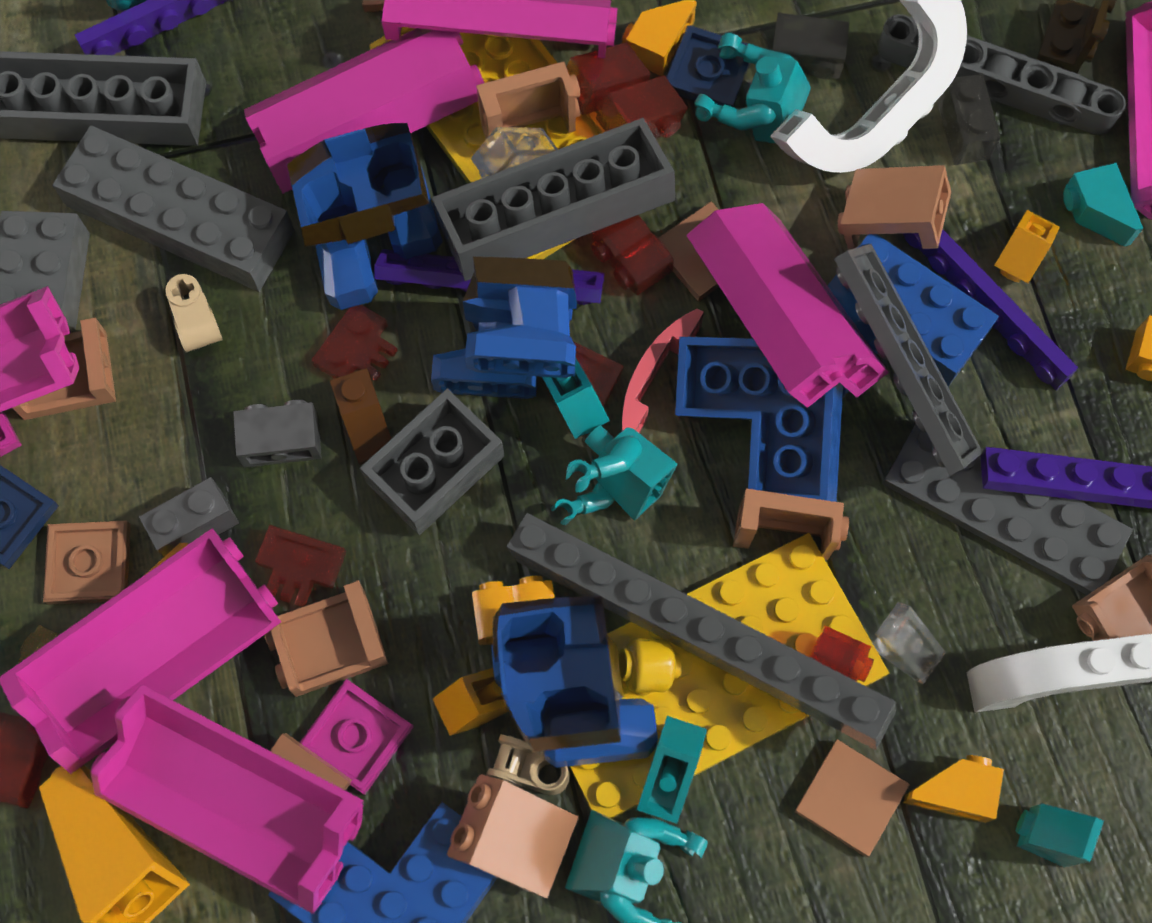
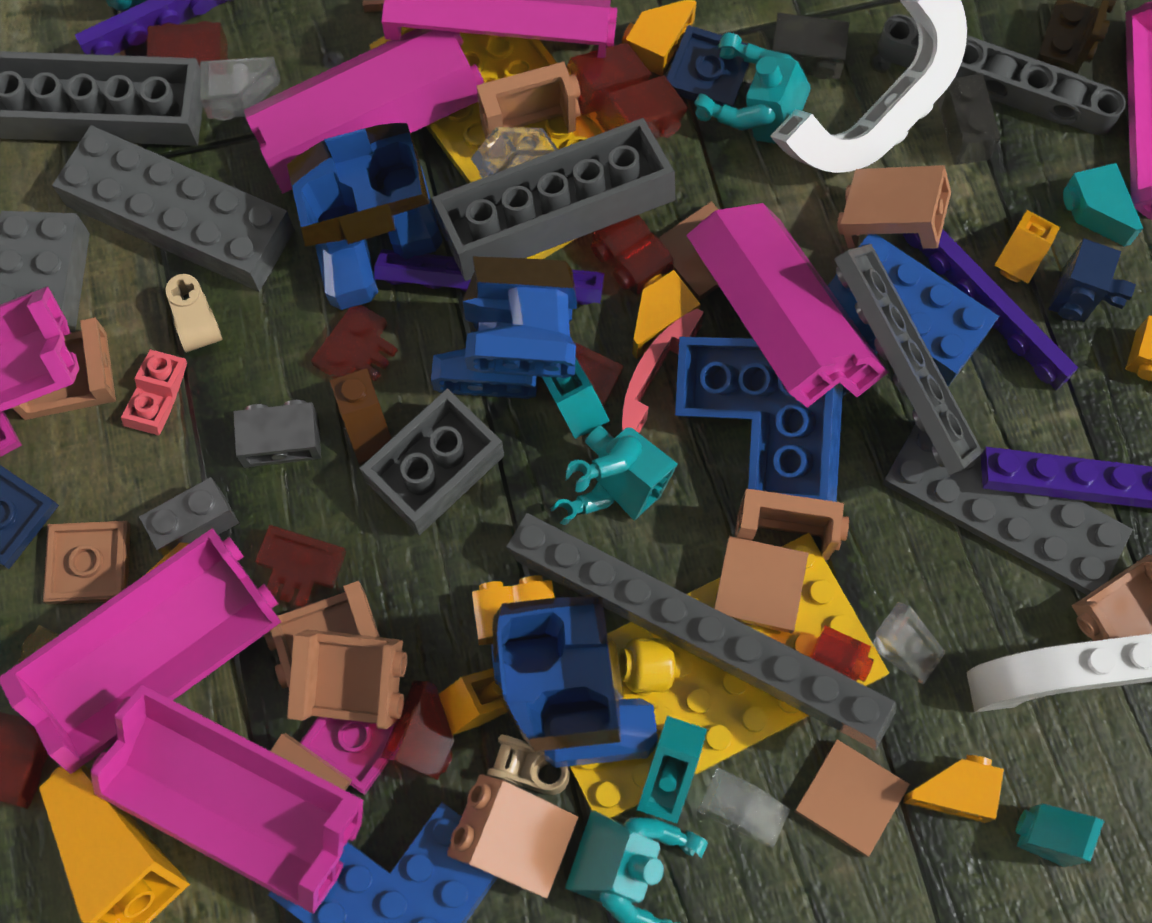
none -> coral slope [121,349,187,436]
none -> clear red brick [147,21,228,81]
none -> clear slope [200,57,280,120]
none -> nougat panel [287,629,407,729]
none -> clear red slope [380,681,454,780]
none -> light orange slope [632,270,701,359]
none -> clear slope [697,768,790,848]
none -> nougat tile [714,536,809,634]
none -> dark blue brick [1048,238,1136,322]

